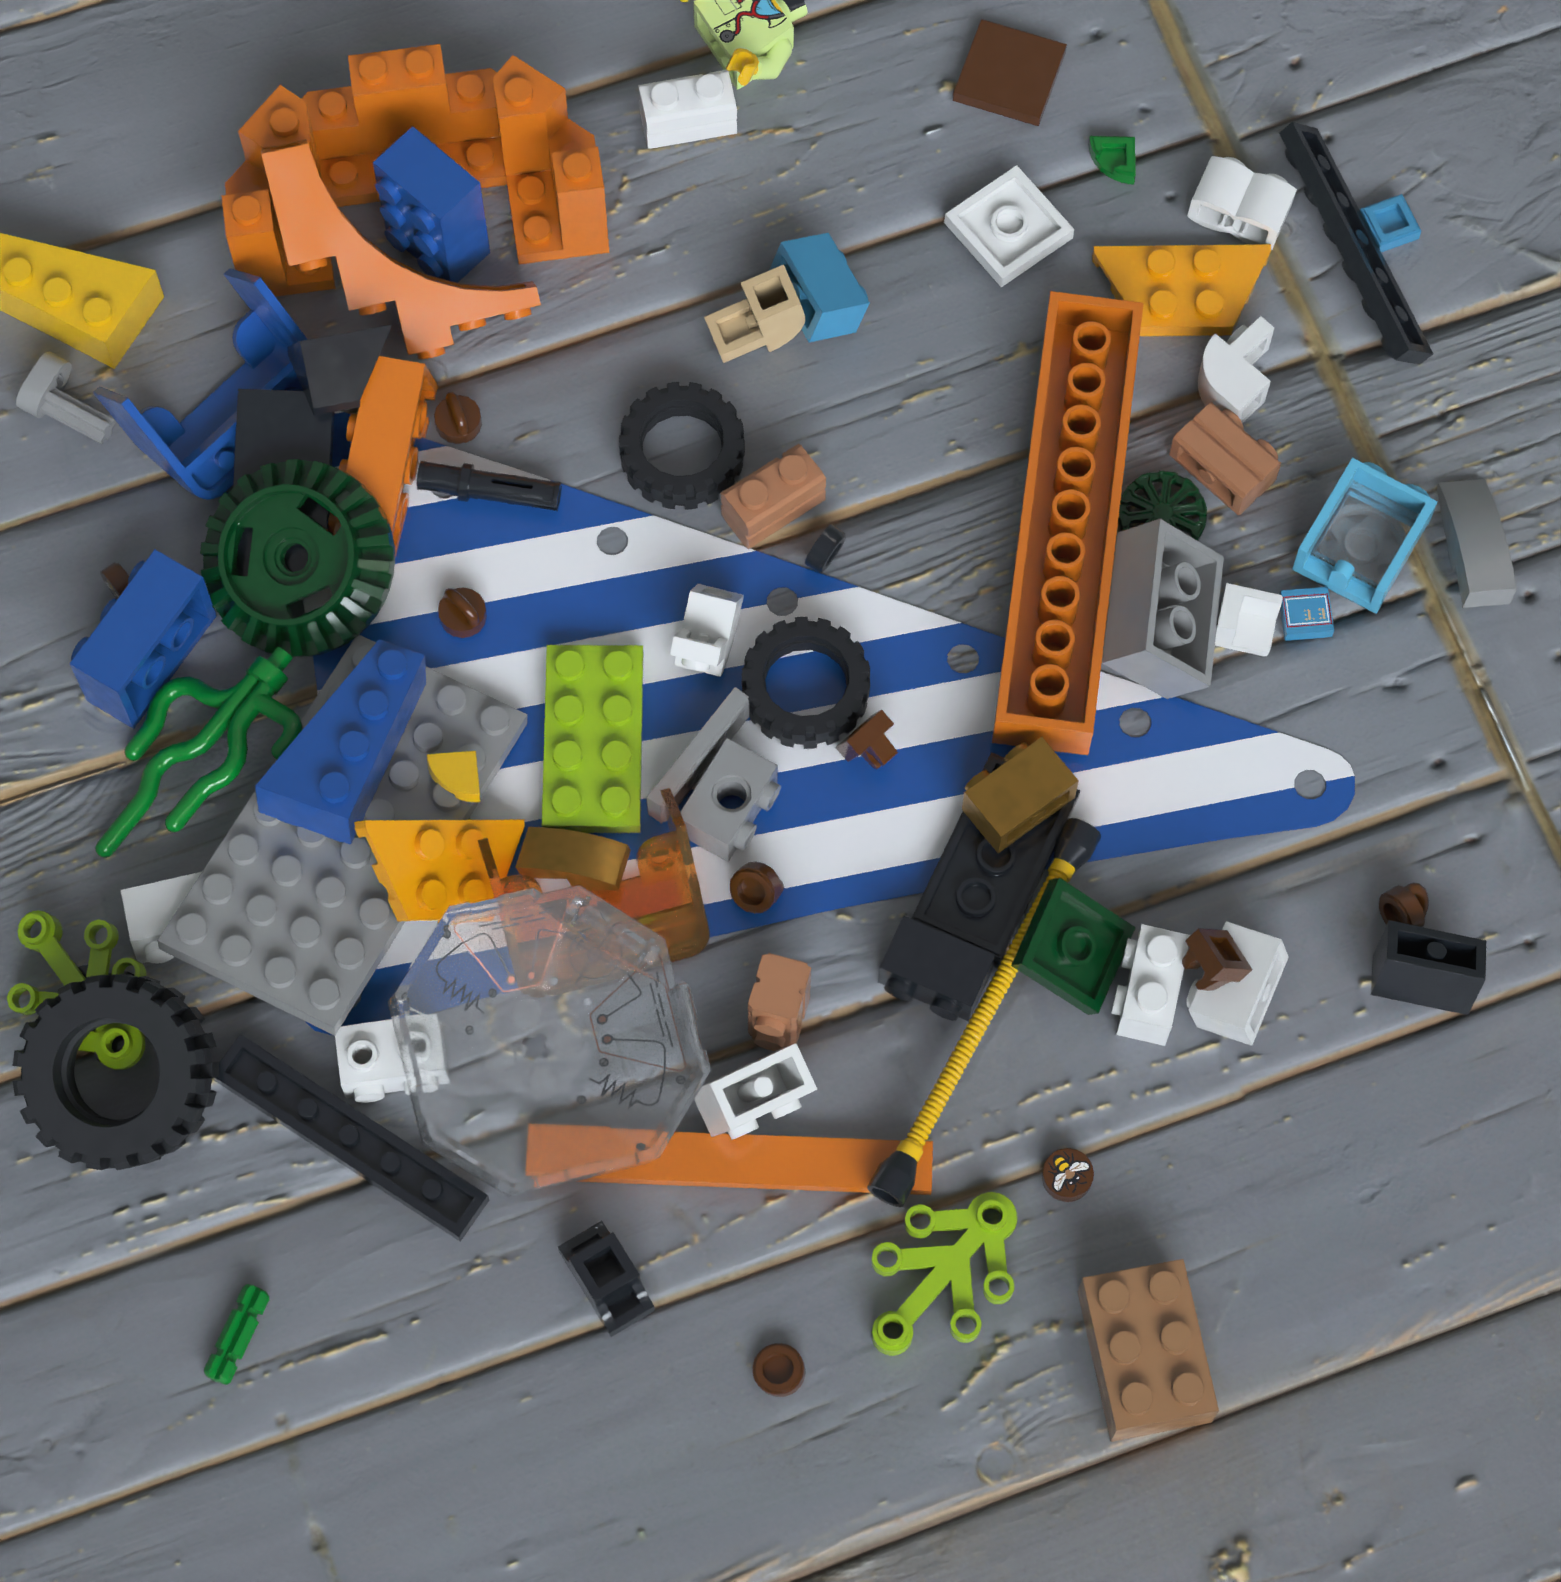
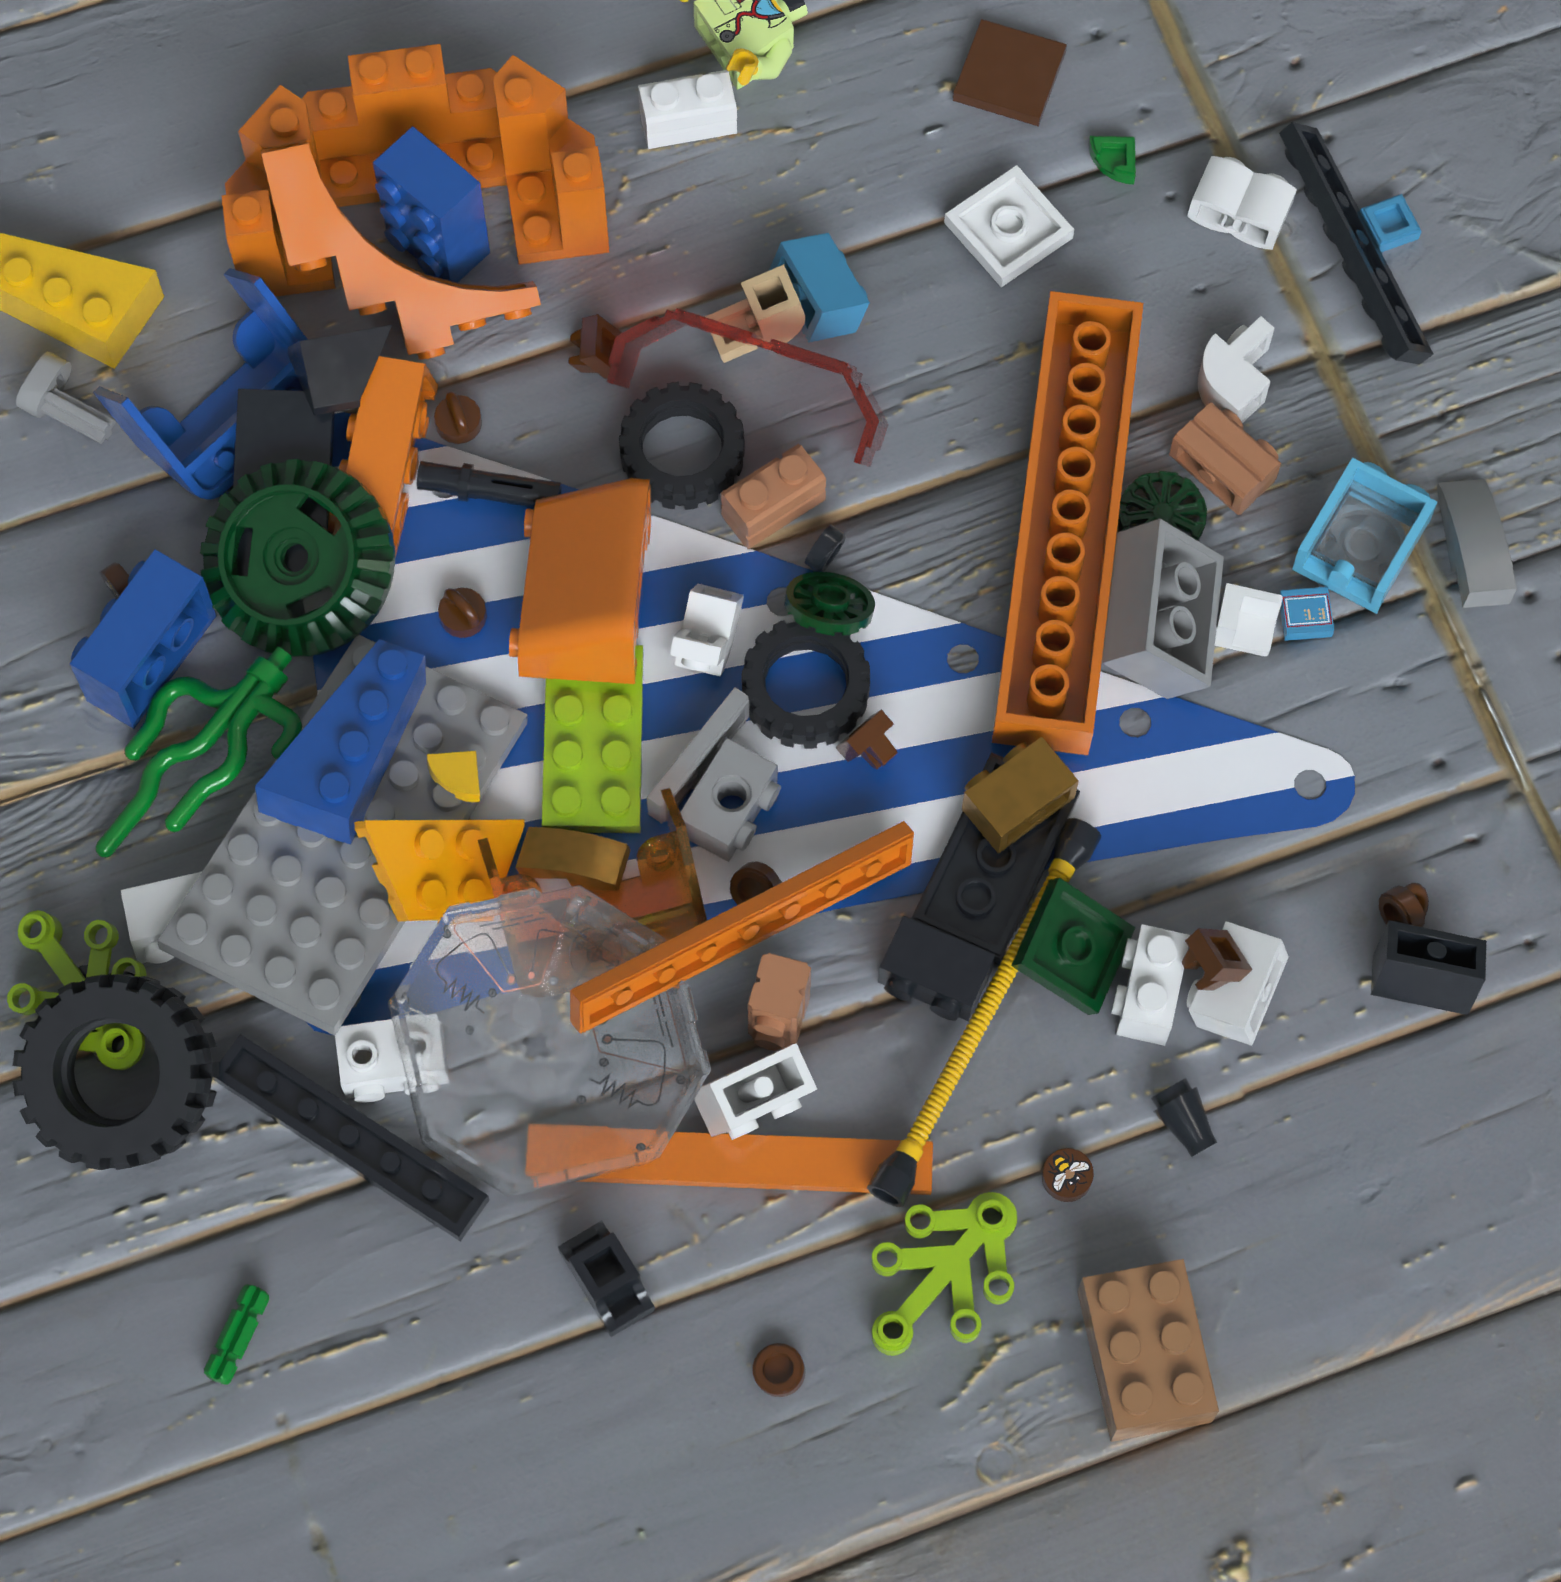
light orange wing [1092,244,1271,336] -> none
none -> orange windscreen [509,478,651,684]
none -> reddish brown tile [568,314,623,379]
none -> orange tile [570,821,914,1033]
none -> clear red windscreen [606,308,889,467]
none -> dark green wheel [784,572,875,636]
none -> black cone [1151,1078,1217,1157]

